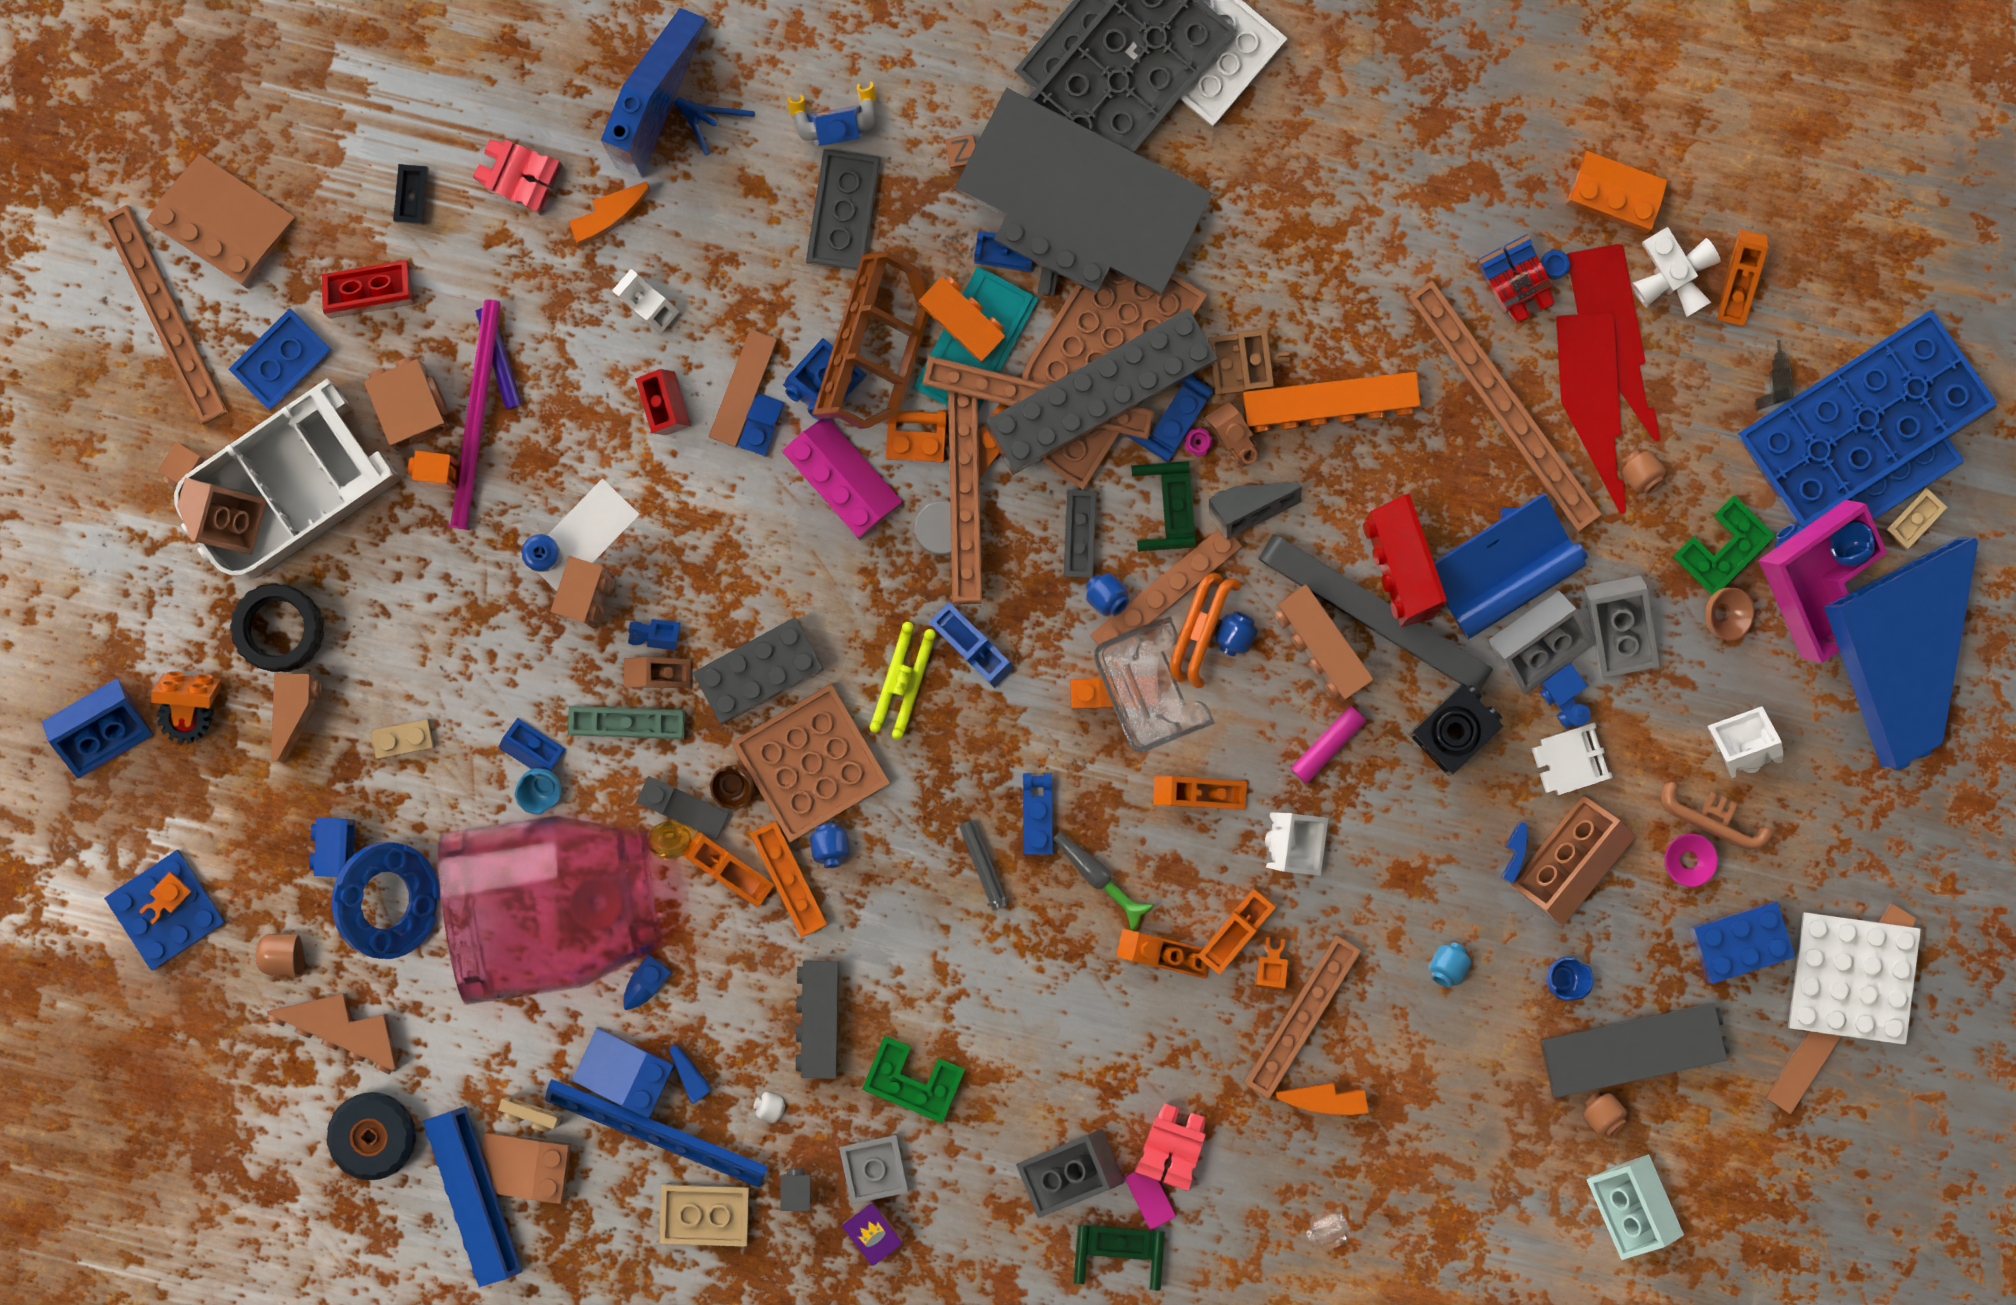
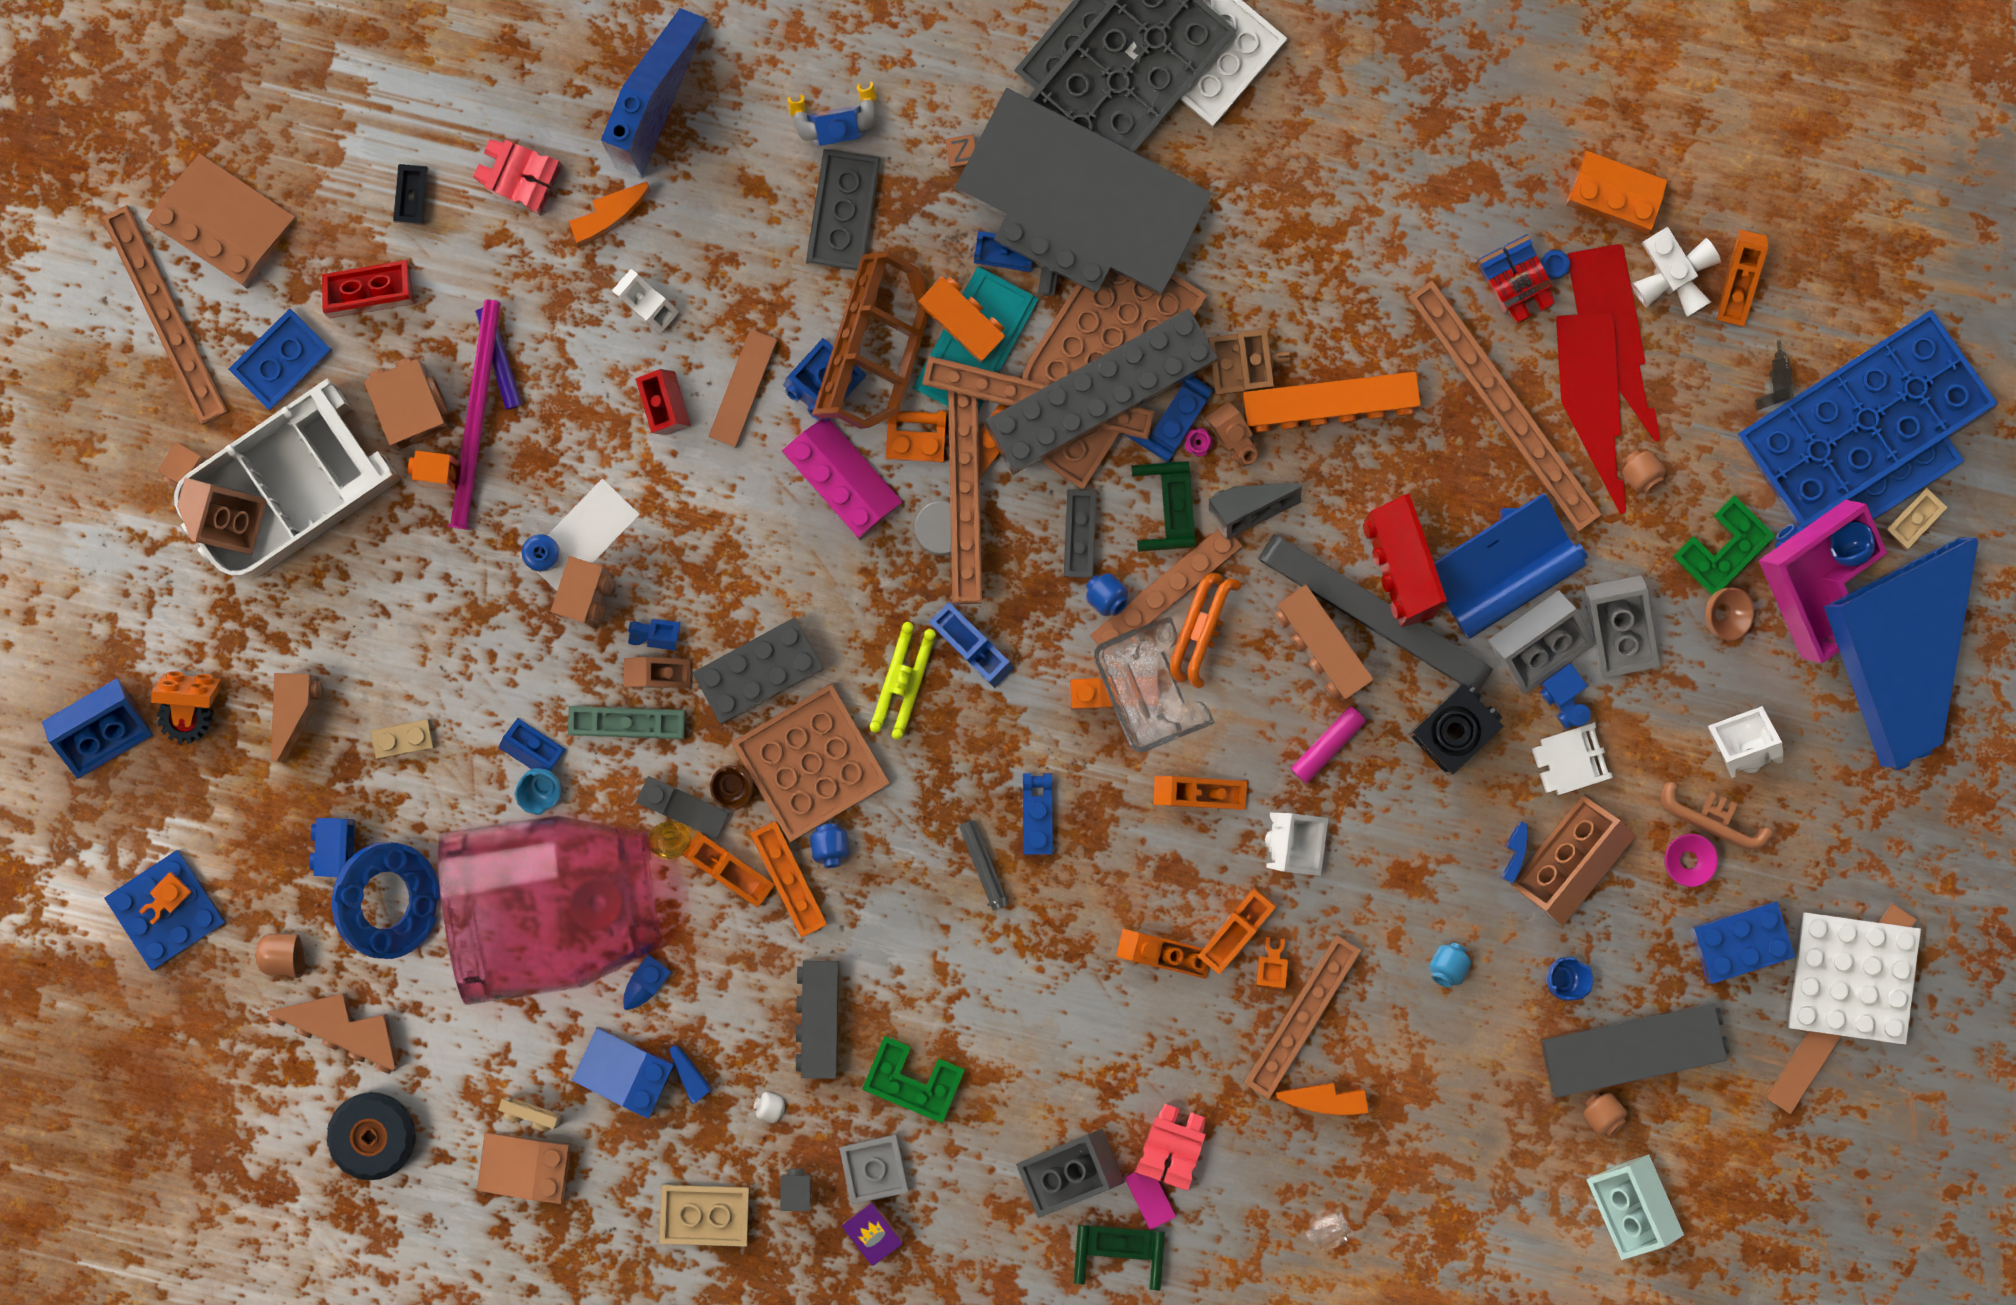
black tyre [230,583,324,673] -> none
blue brick [423,1106,522,1288] -> none
blue tile [545,1079,768,1187] -> none
blue plant [674,97,755,156] -> none
blue slope [738,393,785,457] -> none
dark grey piece [1053,831,1154,931] -> none
blue head [1215,611,1258,656] -> none

